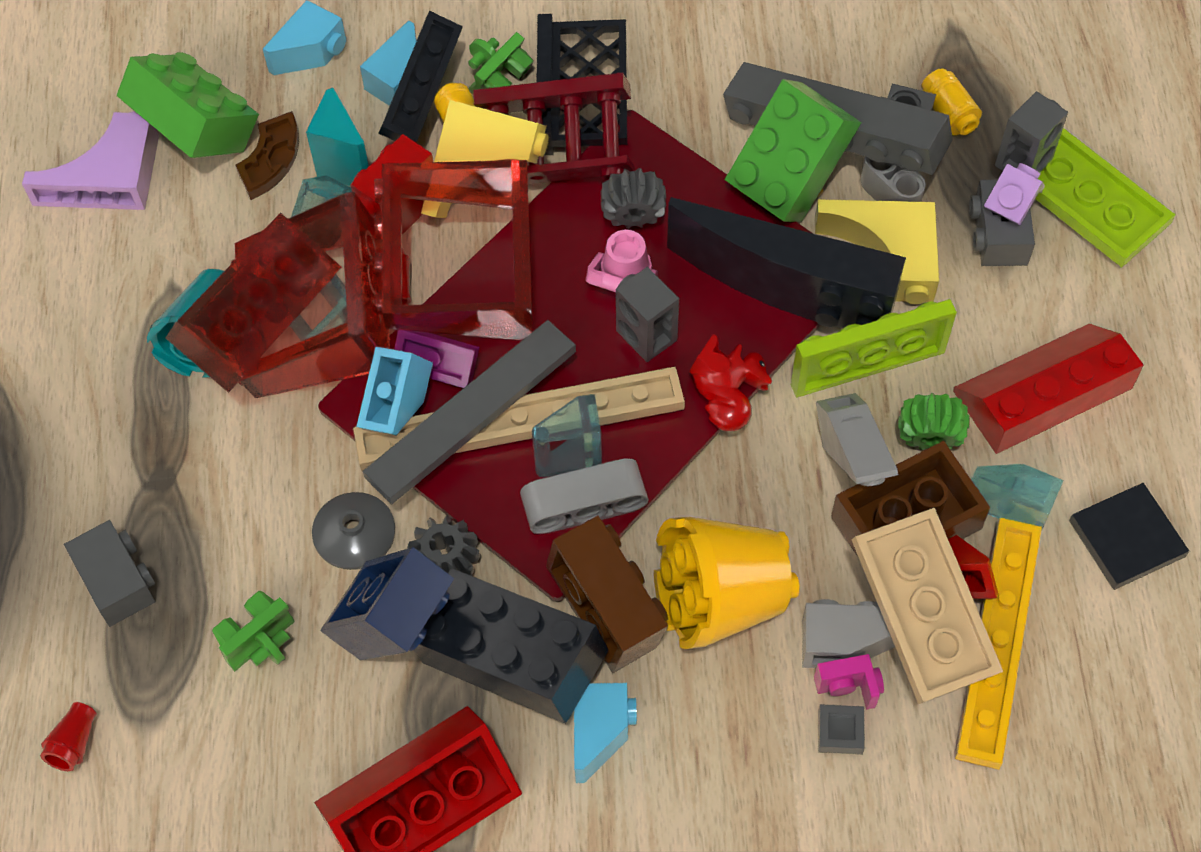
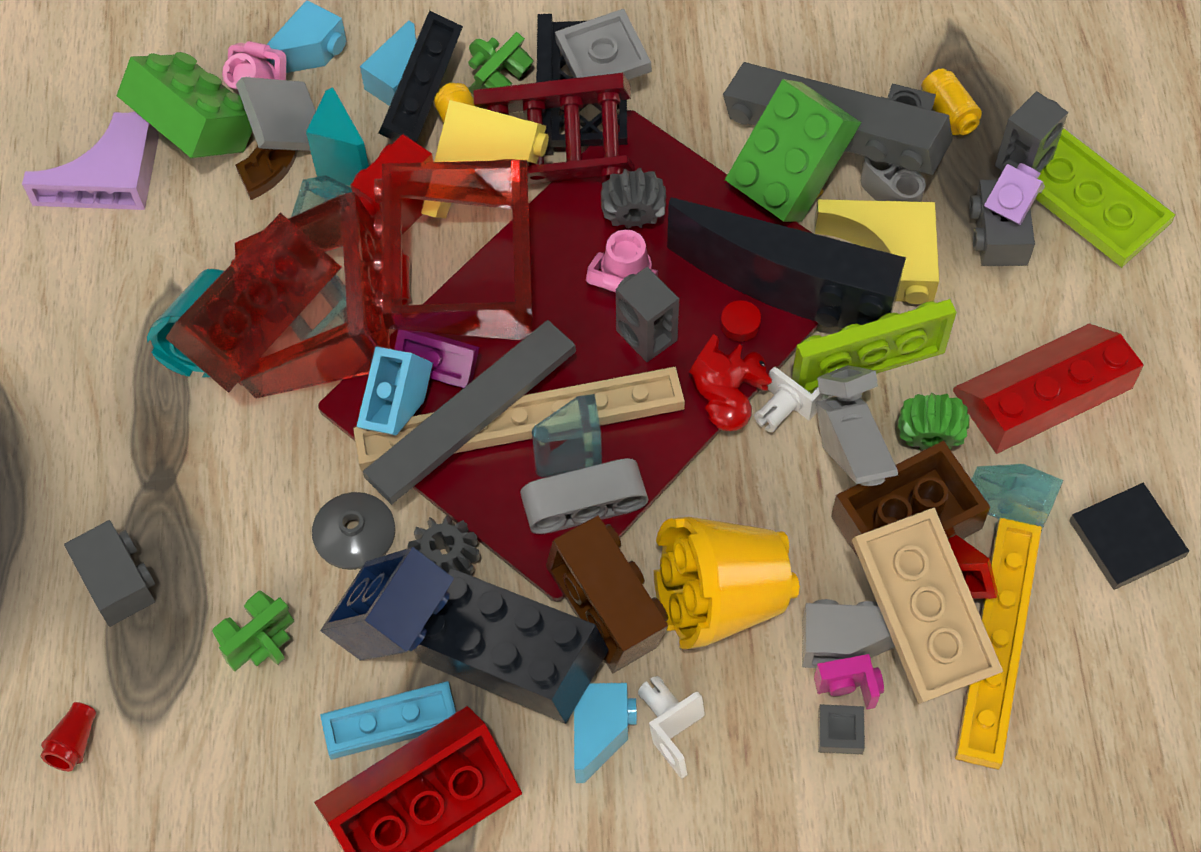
none -> bright pink piece [222,41,286,95]
none -> light grey tile [236,77,316,151]
none -> medium azure tile [320,681,456,760]
none -> light grey plate [555,9,652,80]
none -> white bracket [638,676,705,779]
none -> red tile [721,300,761,342]
none -> white bracket [754,367,837,432]
none -> light grey plate [817,365,878,401]

